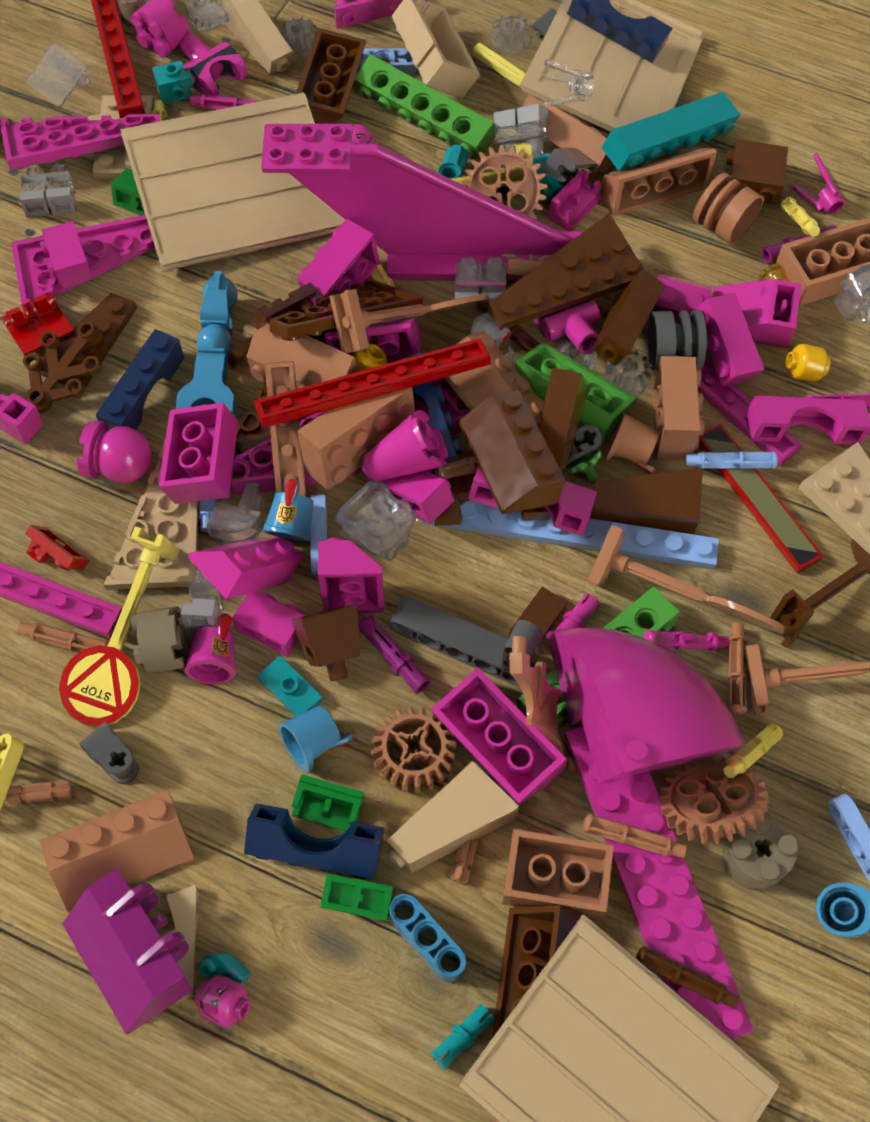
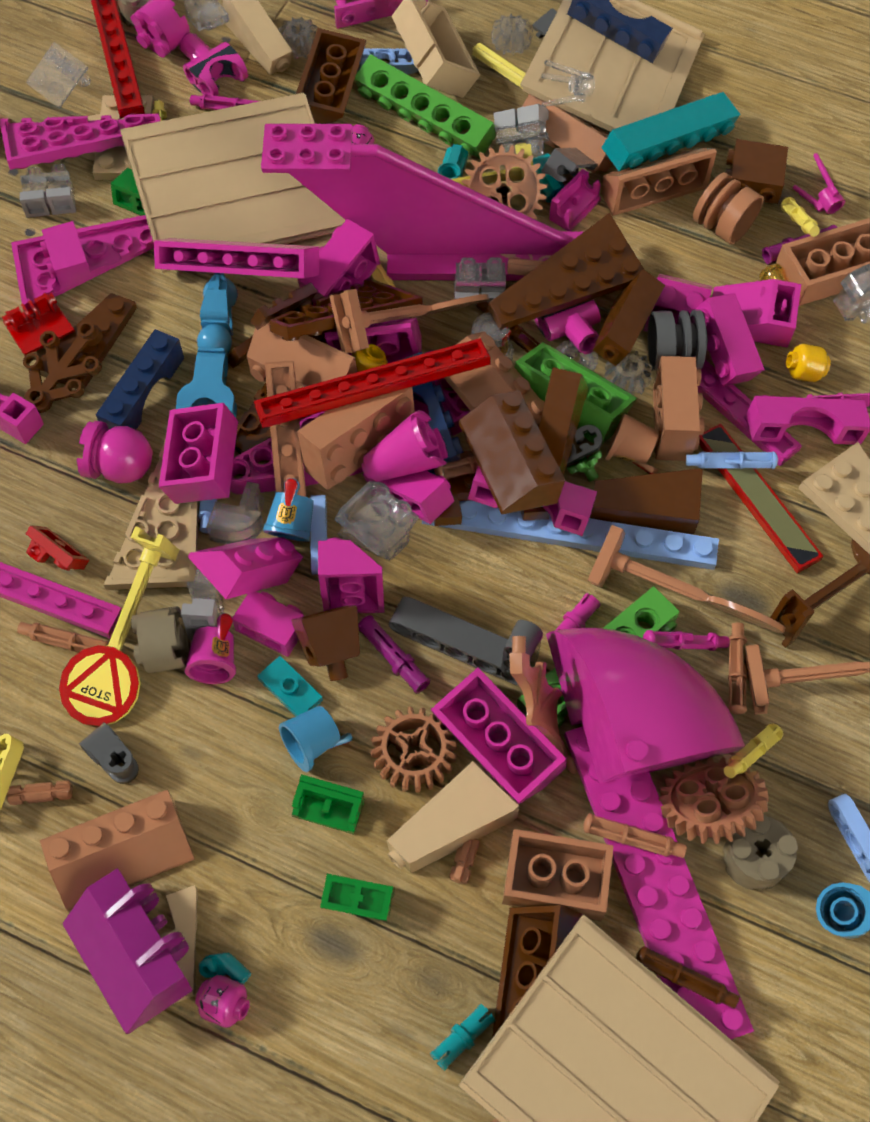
teal brick [152,61,194,104] -> none
dark blue arch [244,803,385,879] -> none
dark azure beam [389,894,466,983] -> none
reddish brown tile [508,587,568,640] -> none
none -> dark pink brick [154,238,319,279]

